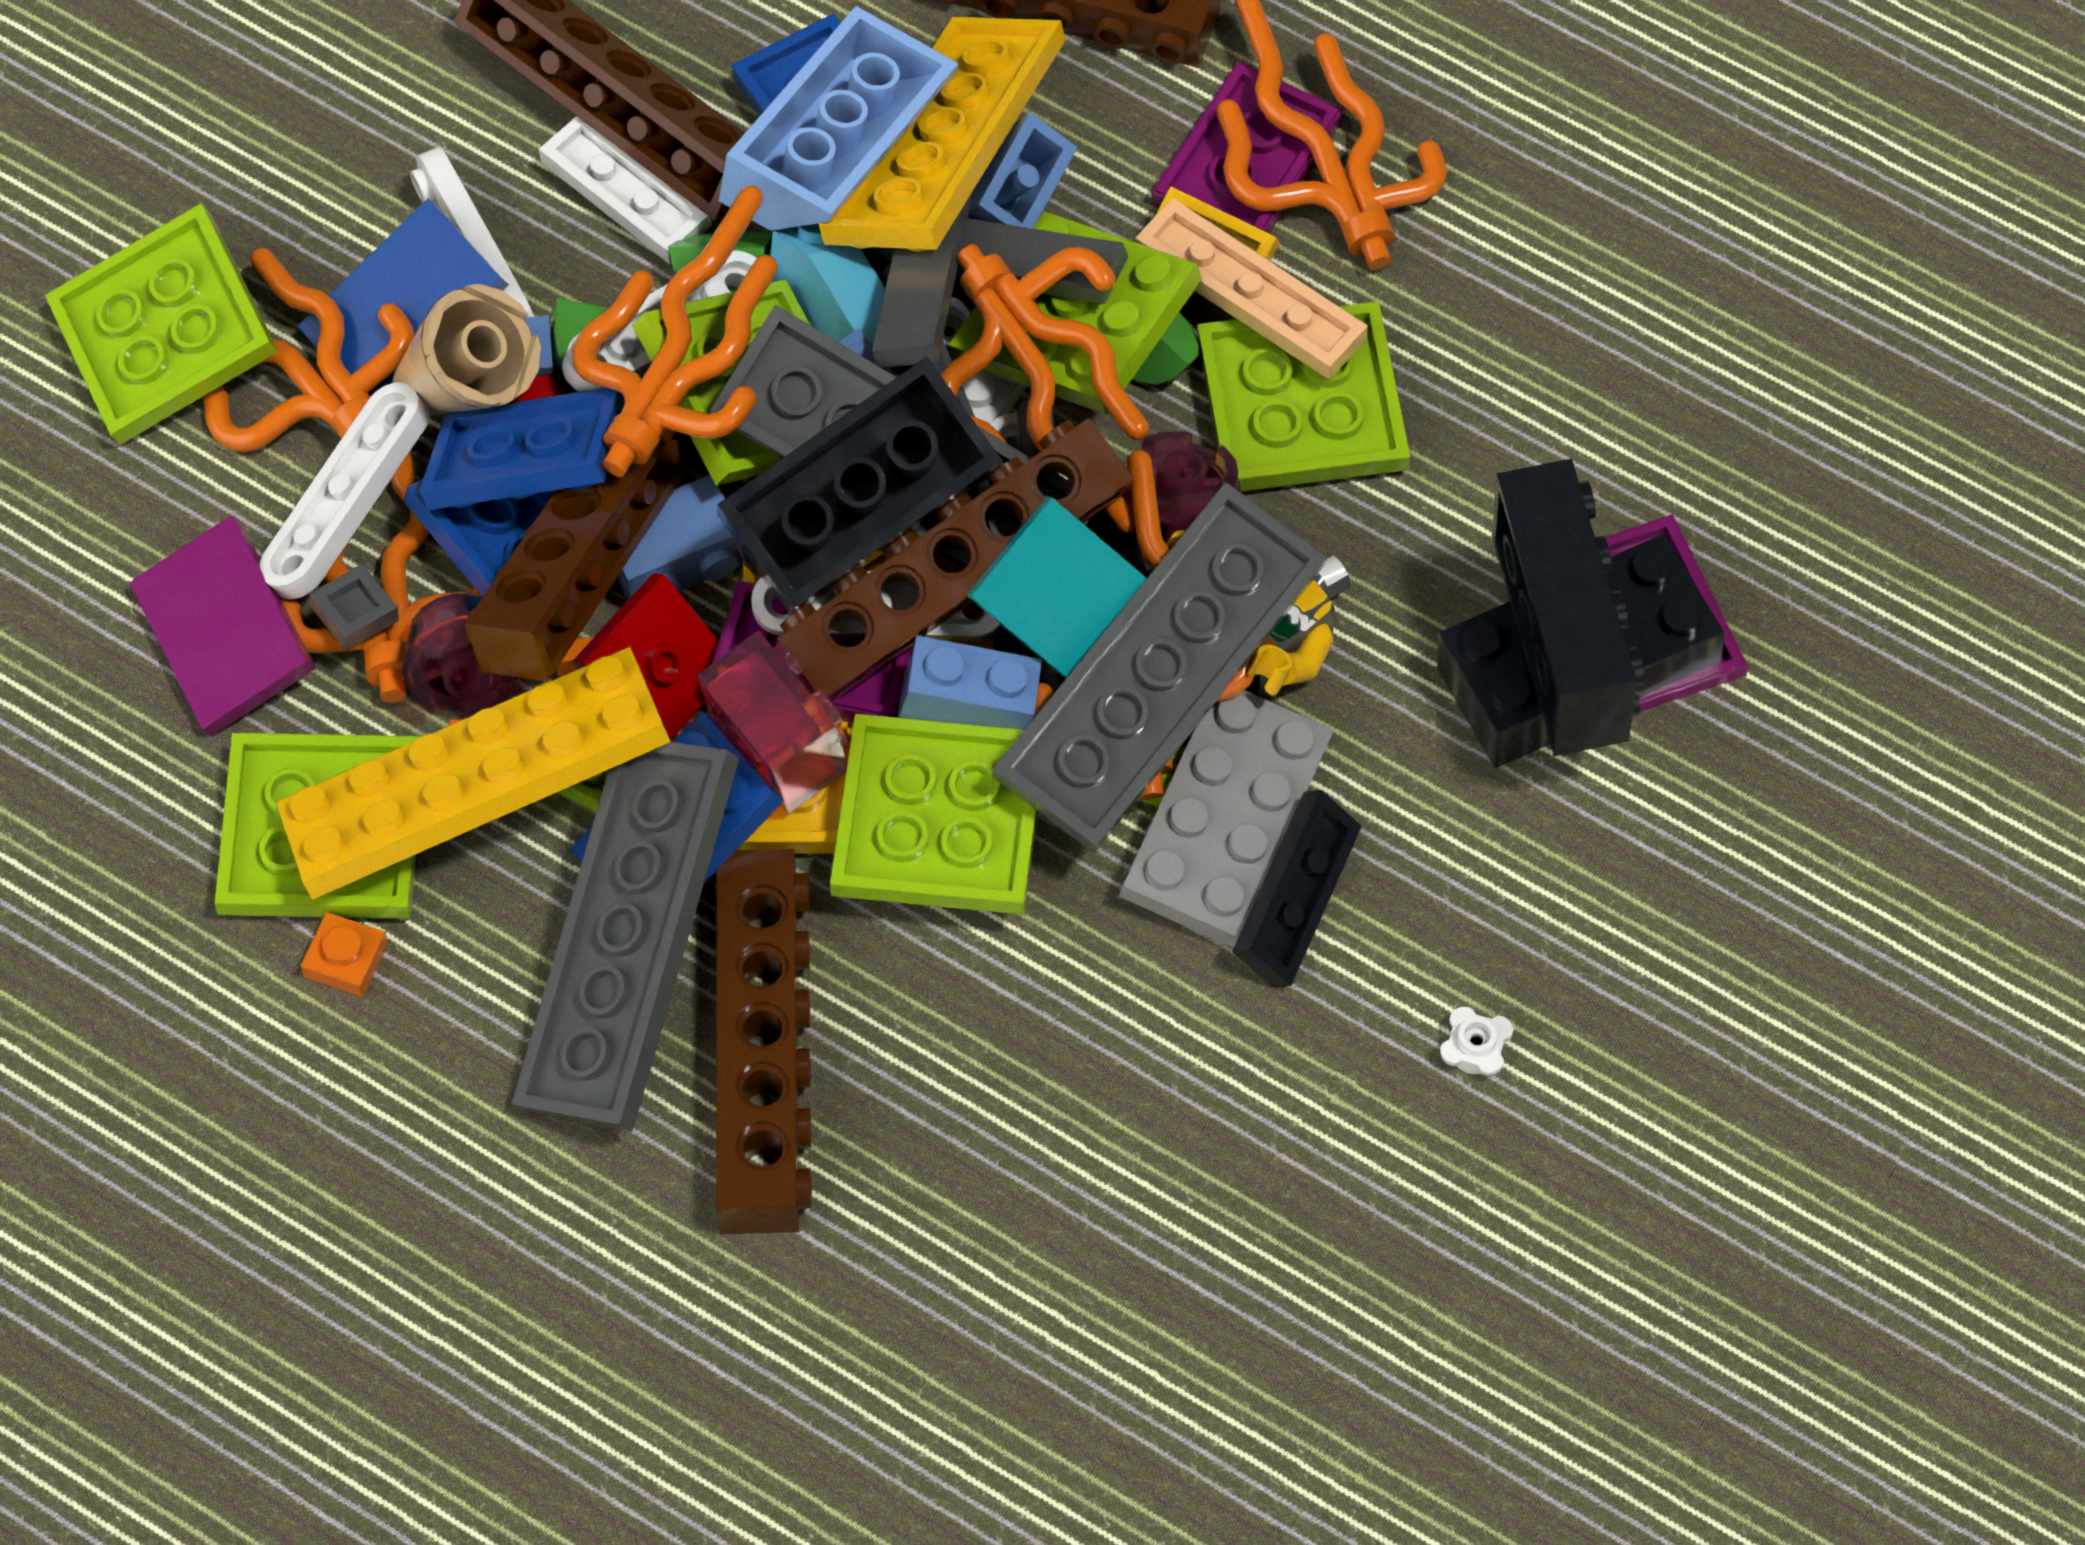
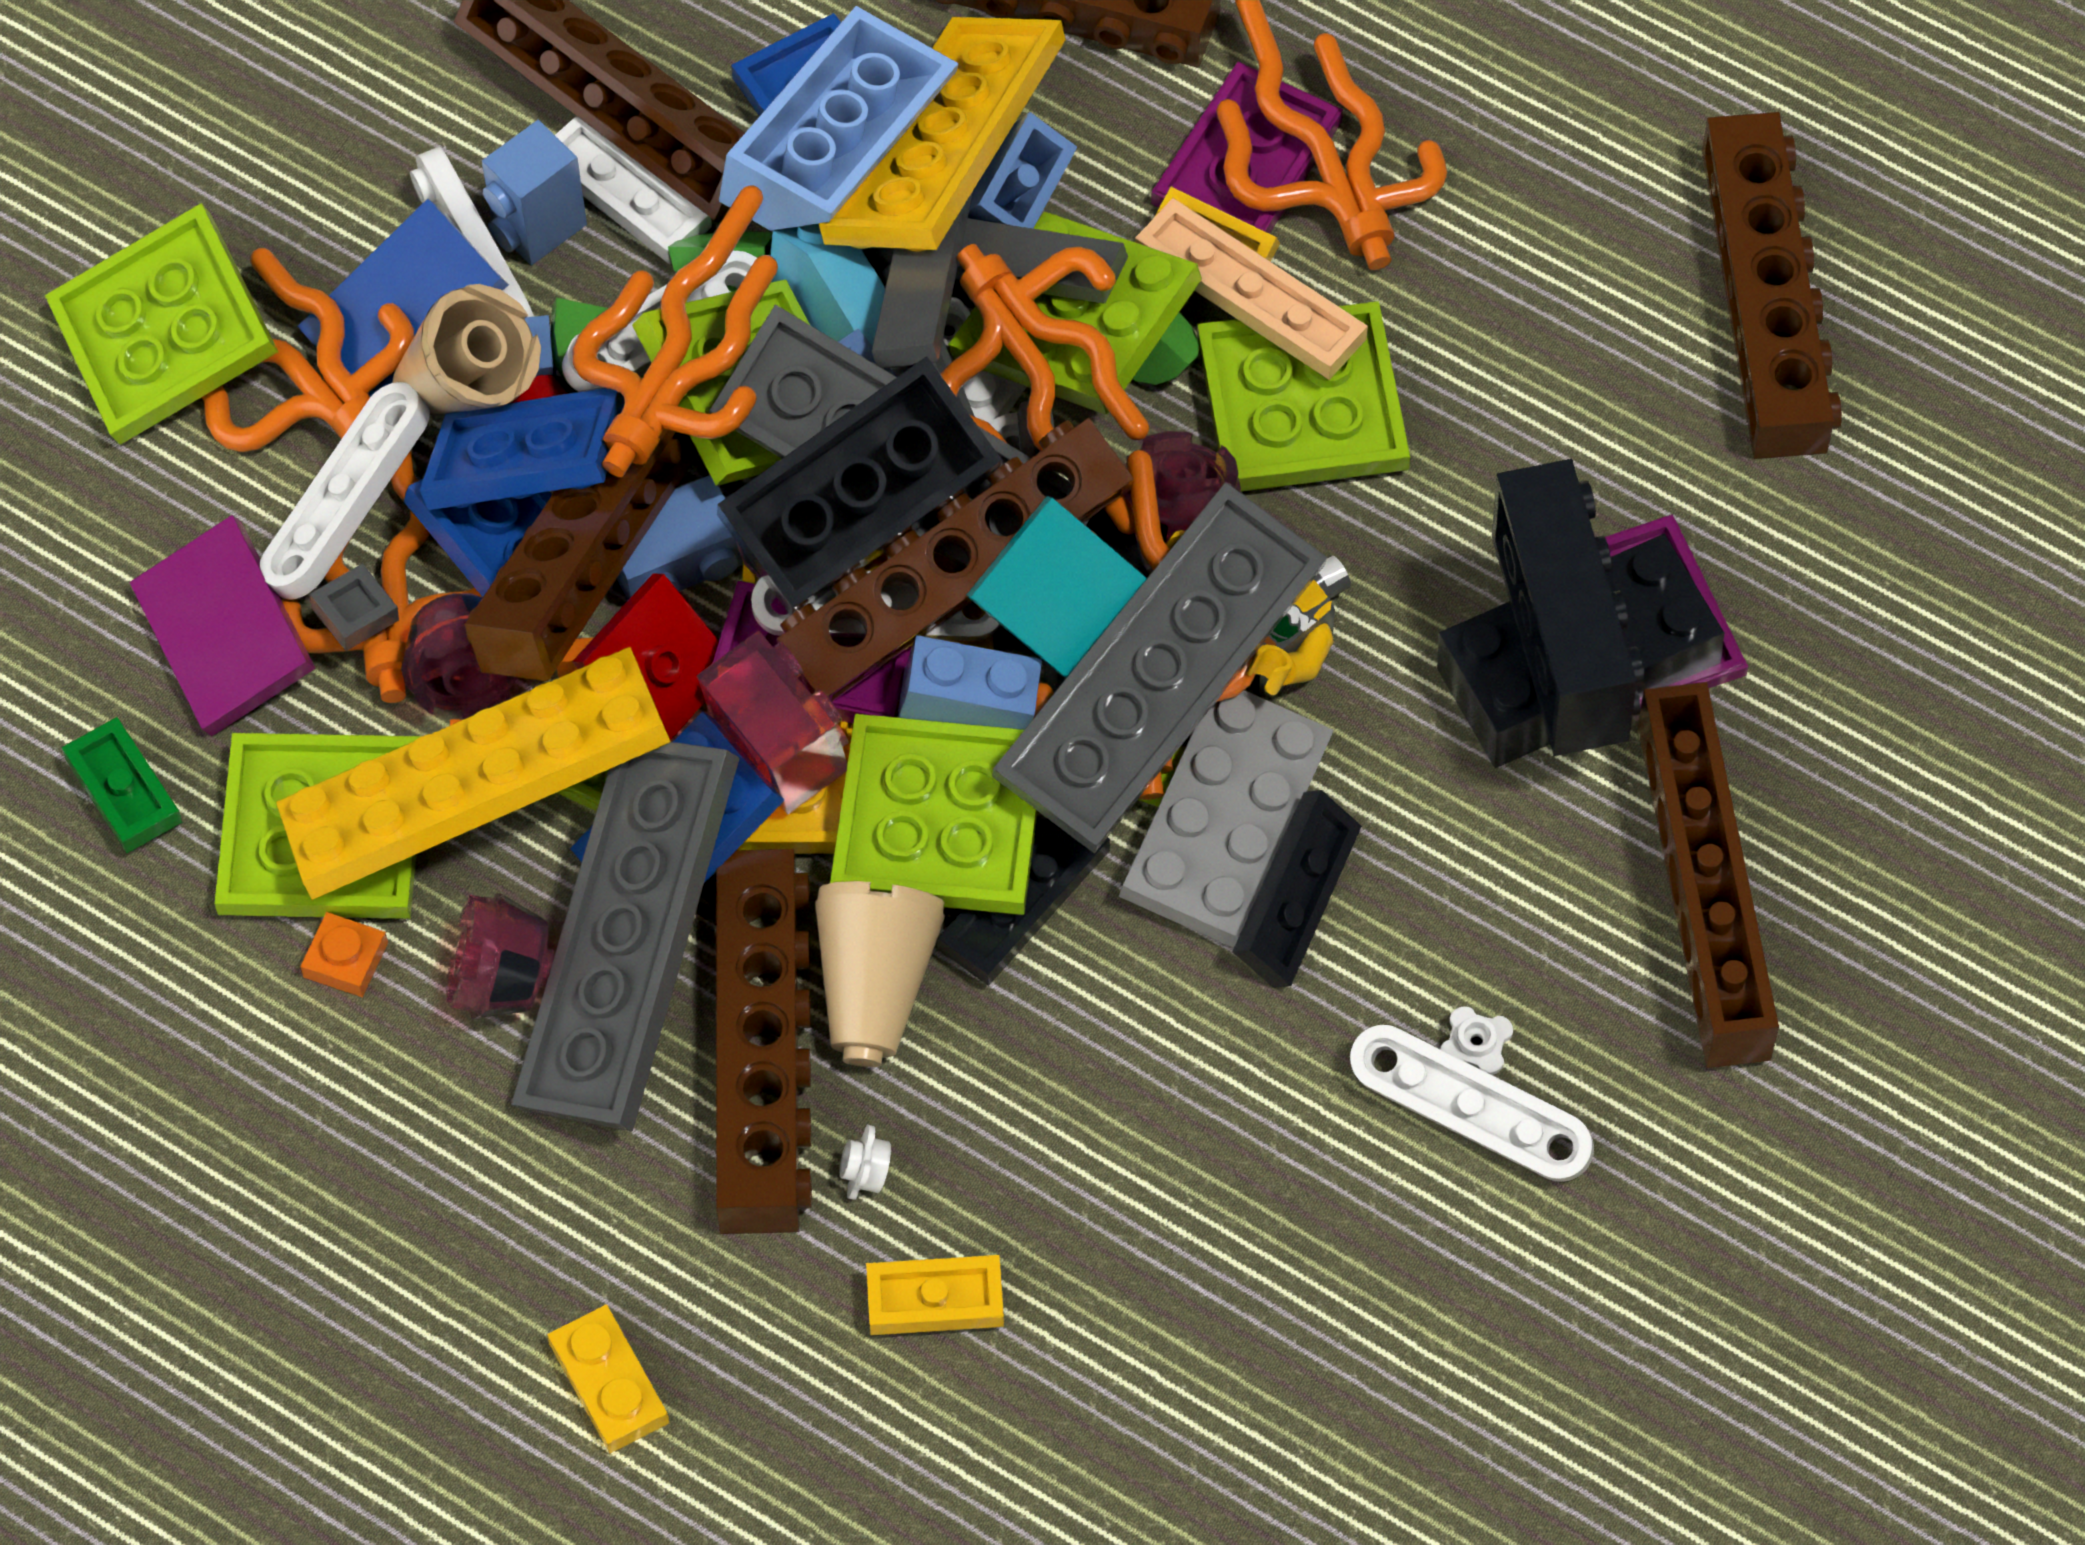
none -> green plate [61,717,183,853]
none -> clear pink cone [446,893,554,1019]
none -> medium blue brick [482,120,587,266]
none -> yellow plate [547,1304,669,1454]
none -> tan cone [815,881,945,1067]
none -> white plate [840,1125,891,1200]
none -> yellow plate [866,1255,1004,1335]
none -> black plate [938,818,1110,986]
none -> white plate [1350,1025,1594,1182]
none -> reddish brown brick [1637,682,1779,1068]
none -> reddish brown brick [1702,112,1842,459]

